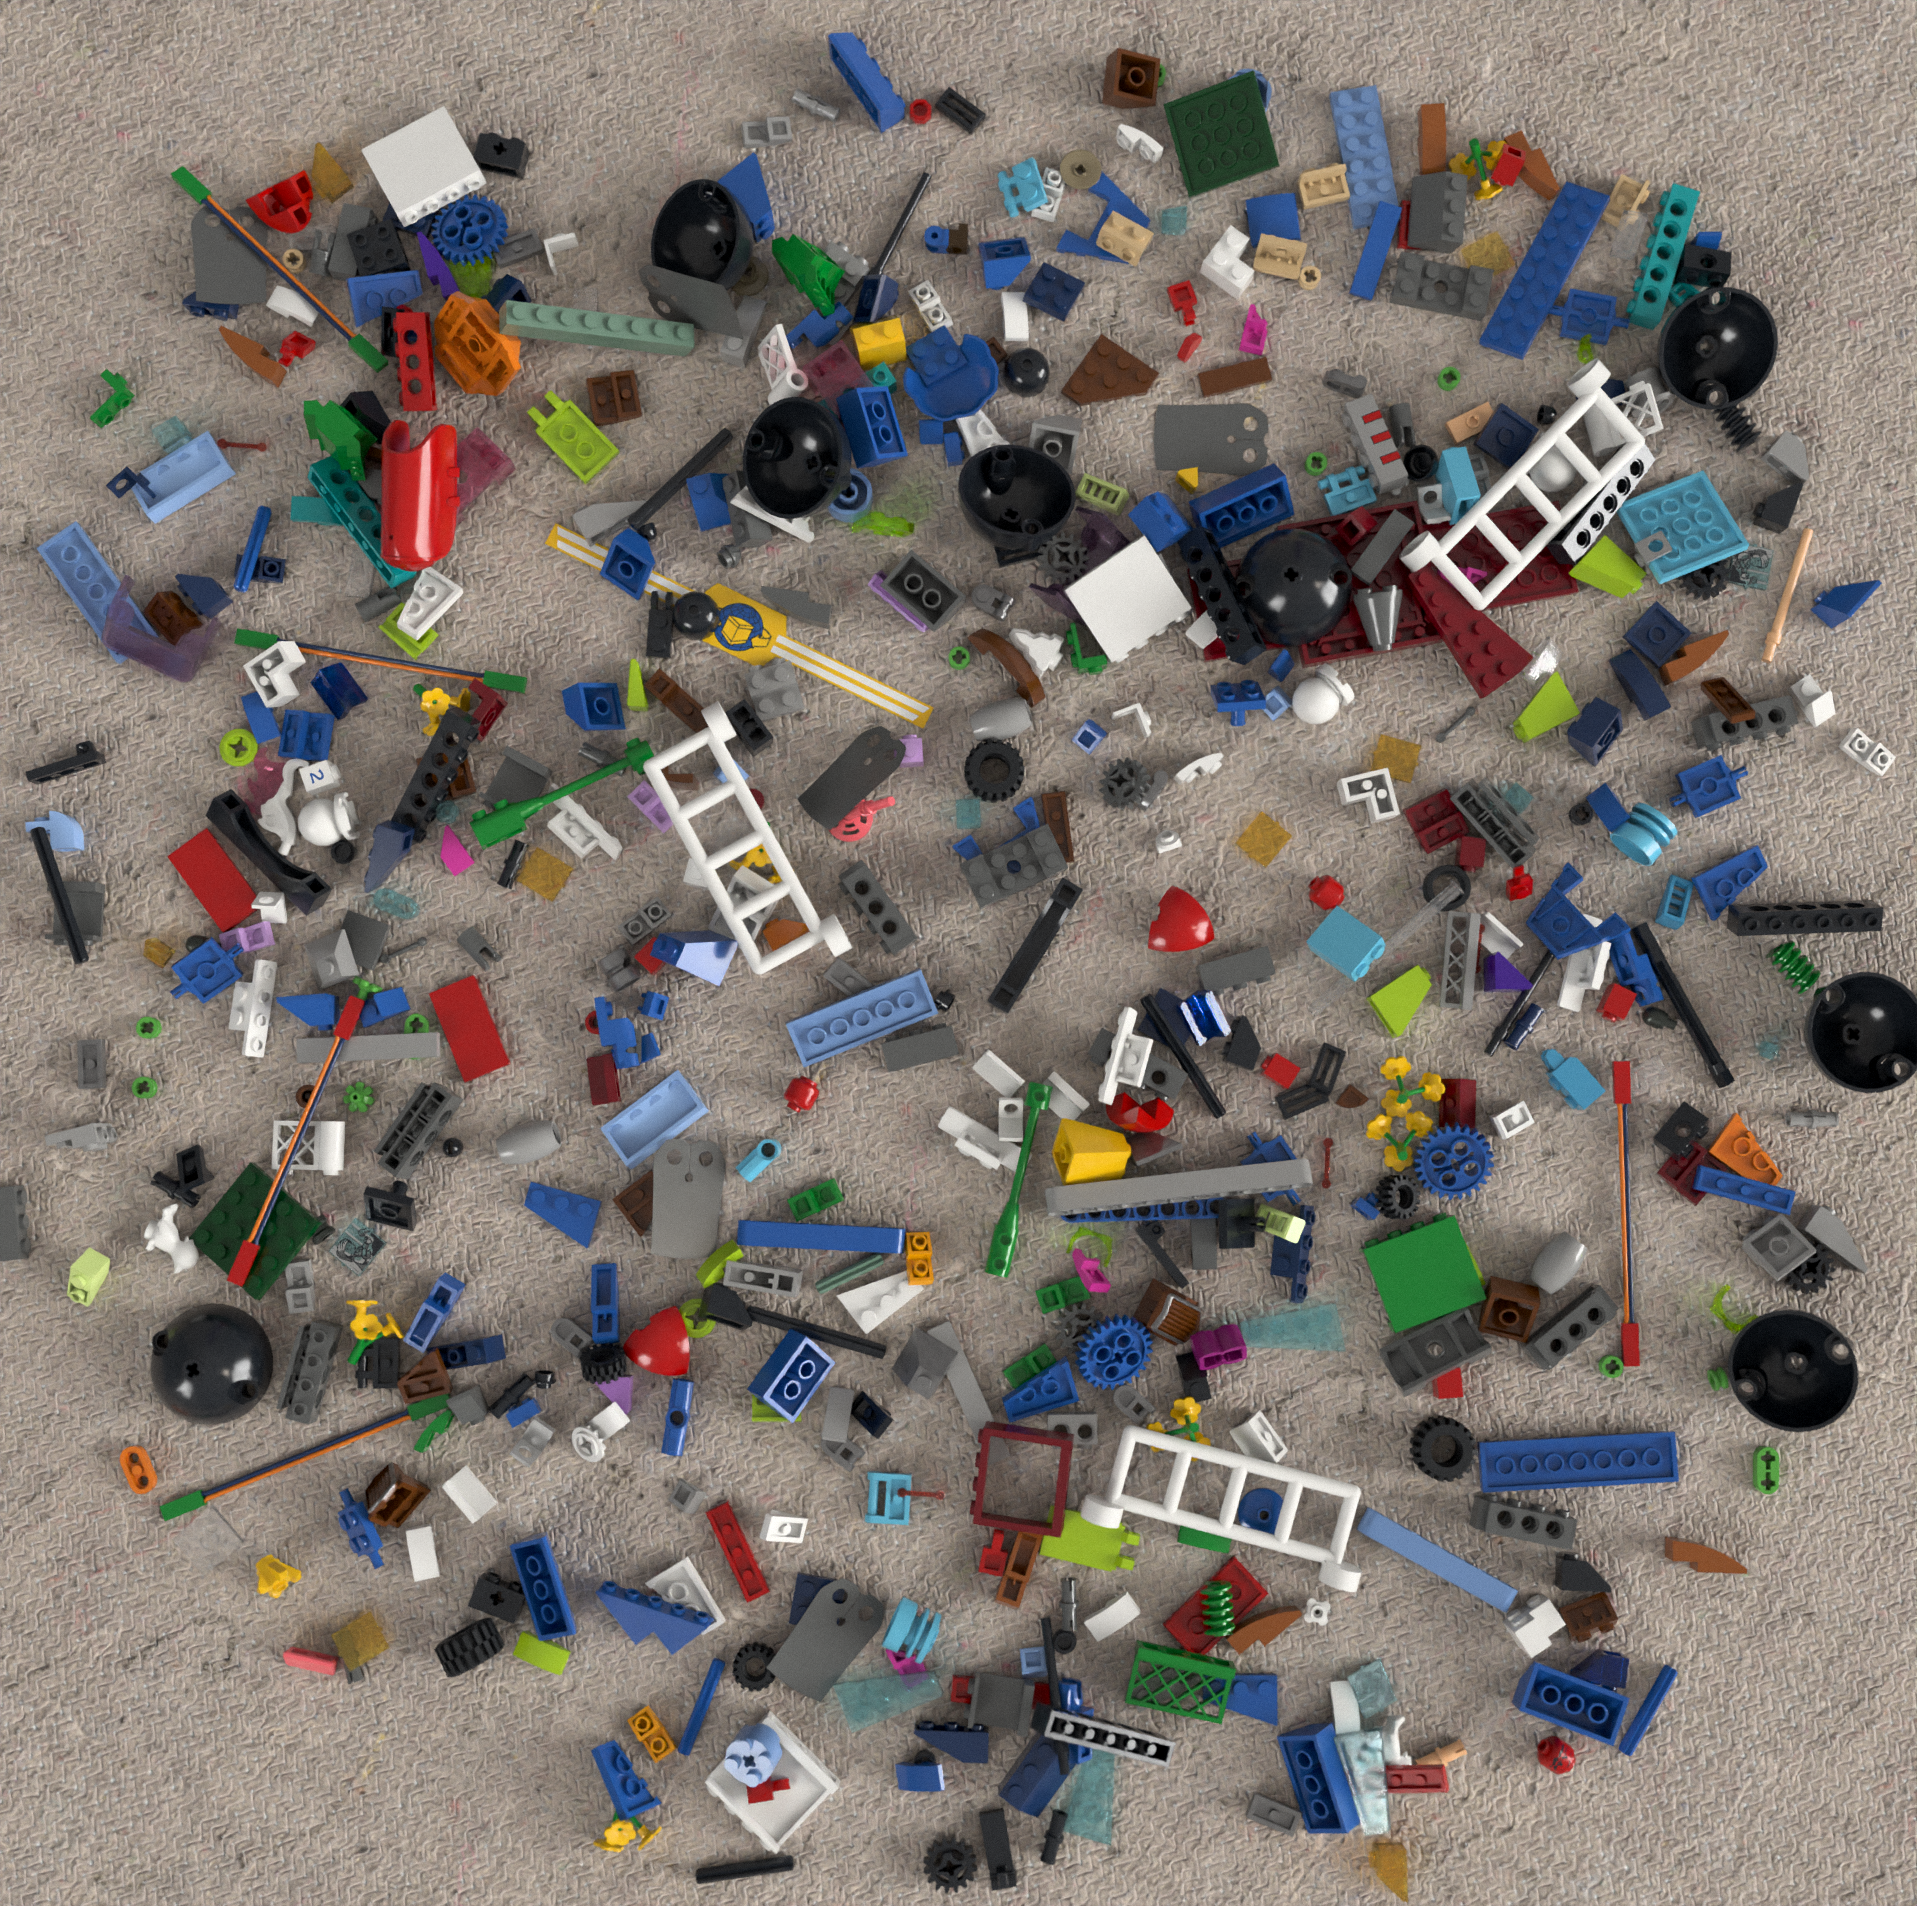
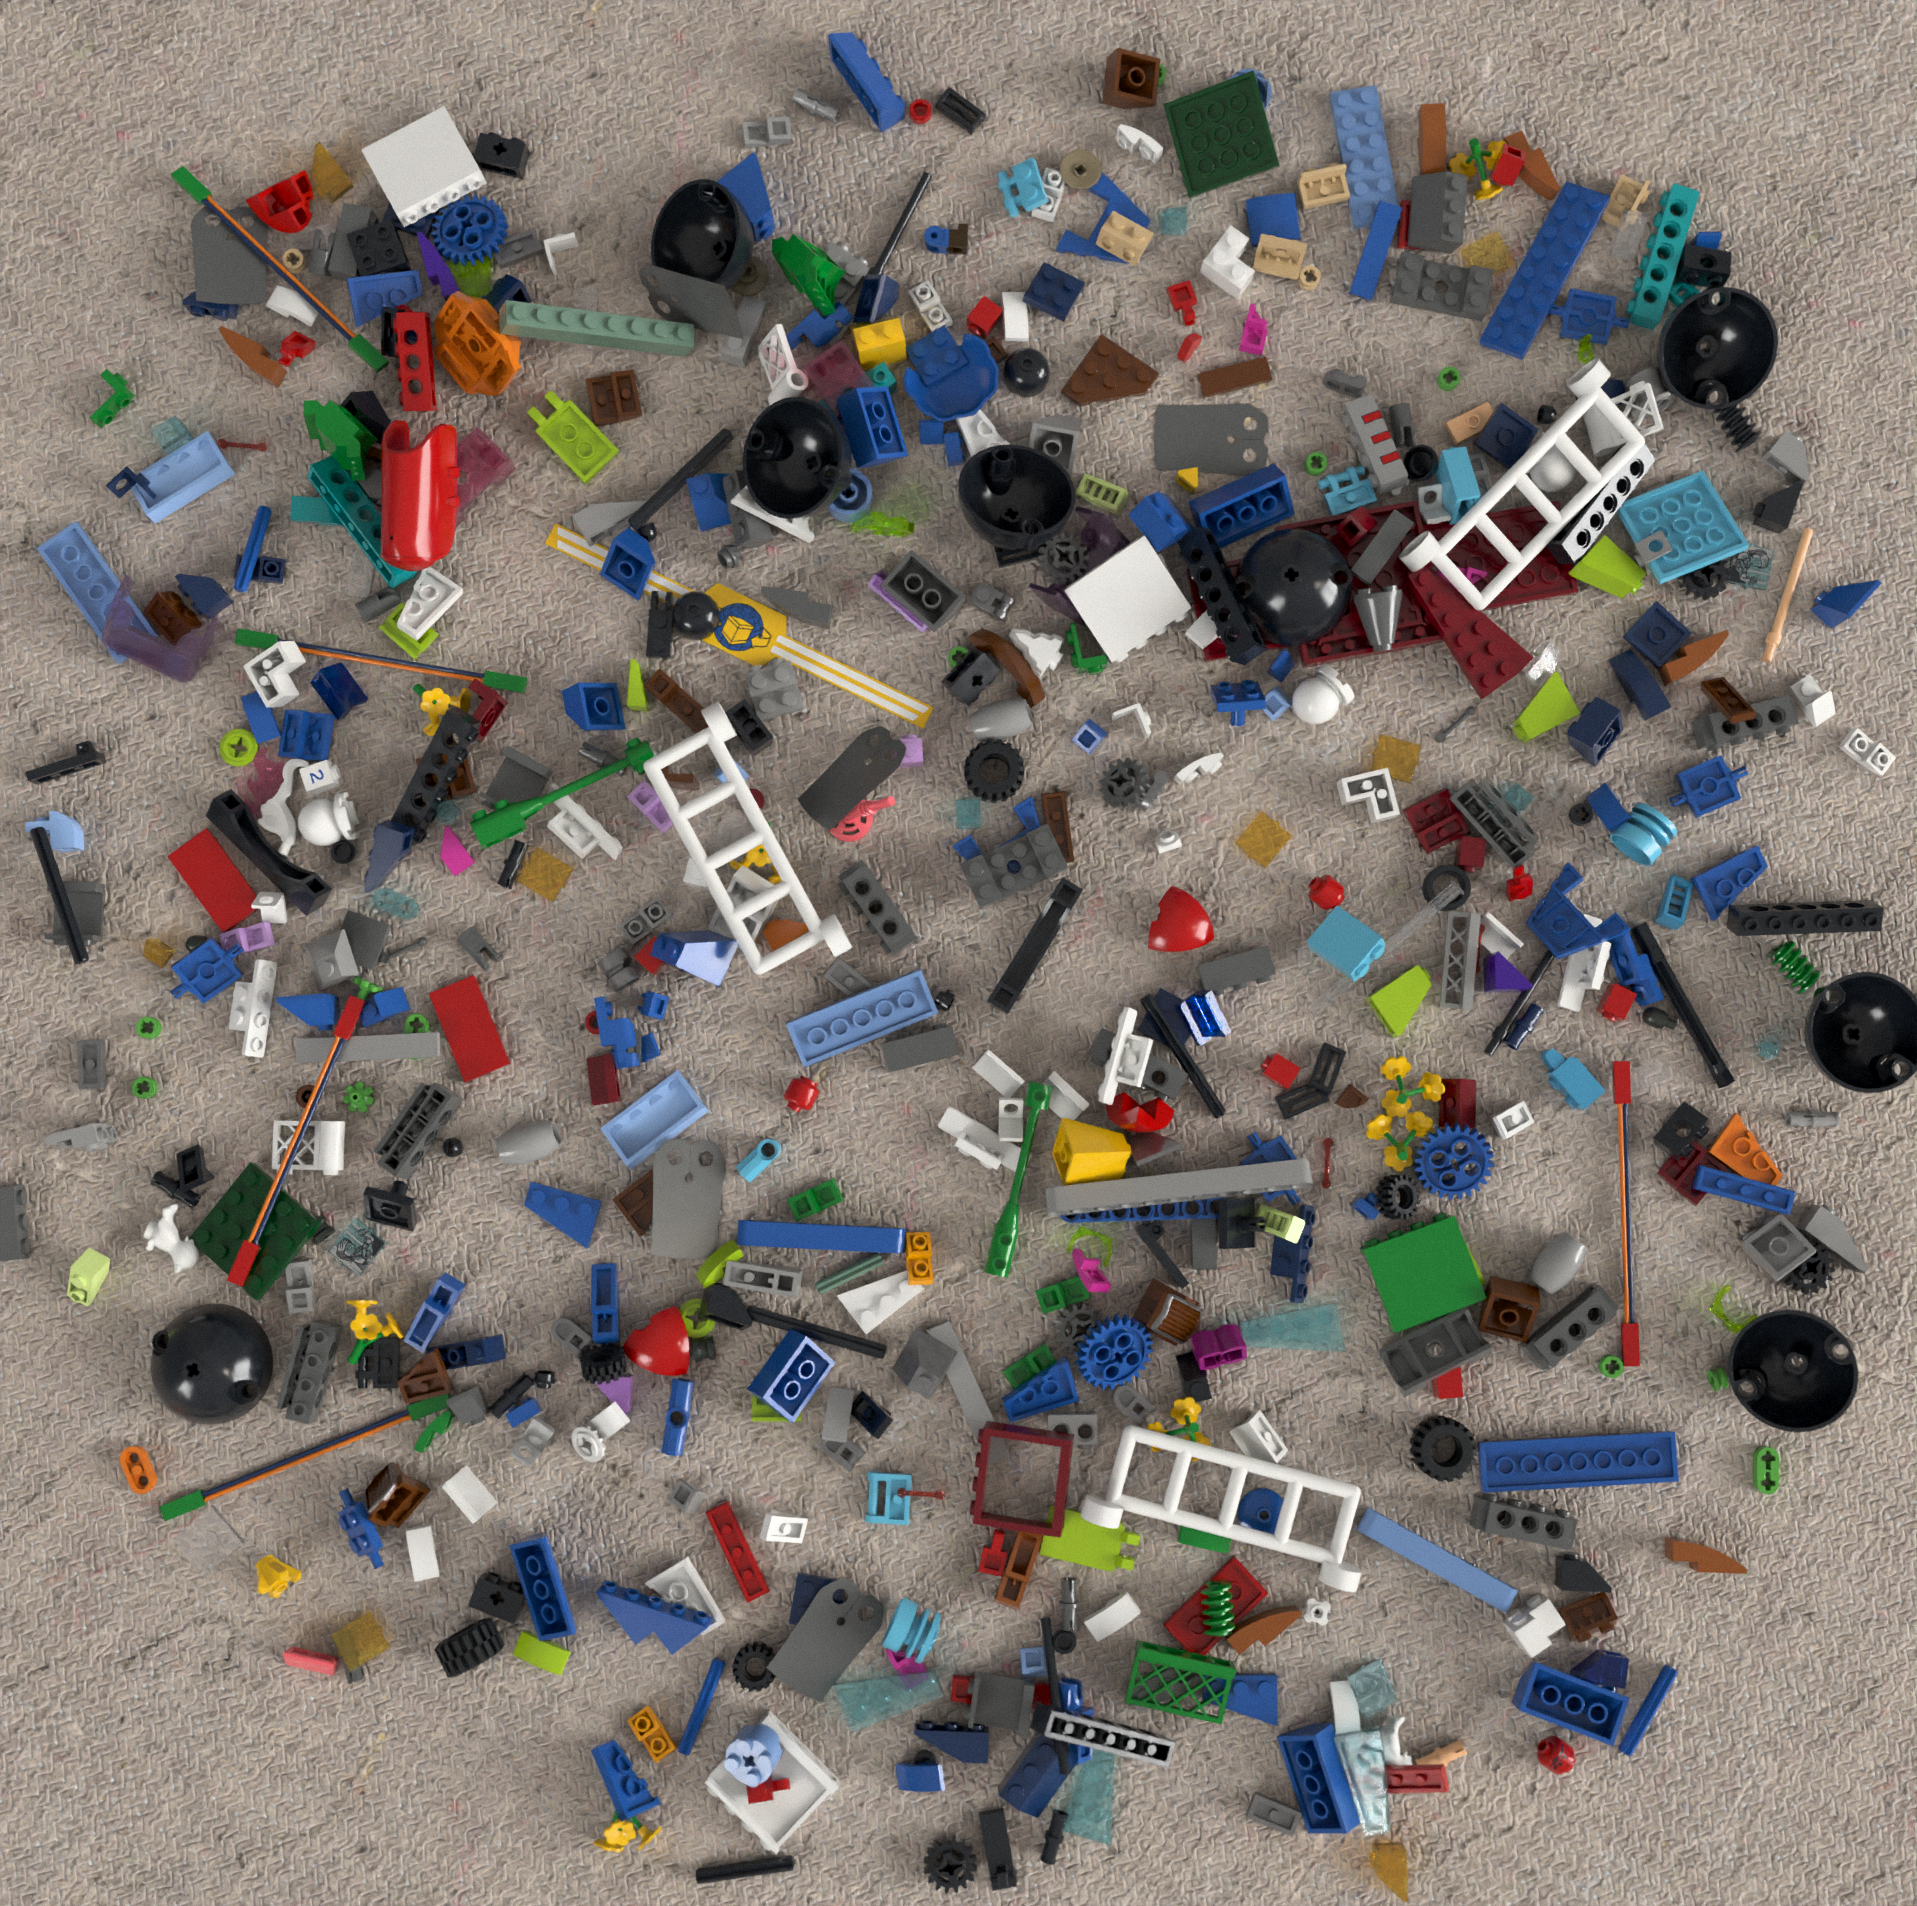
blue slope [979,237,1031,290] -> none
black slope [1221,1015,1261,1071] -> none
none -> pearl dark grey wheel [692,1335,716,1363]
none -> black brick [941,647,1000,706]
none -> red brick [967,296,1003,339]

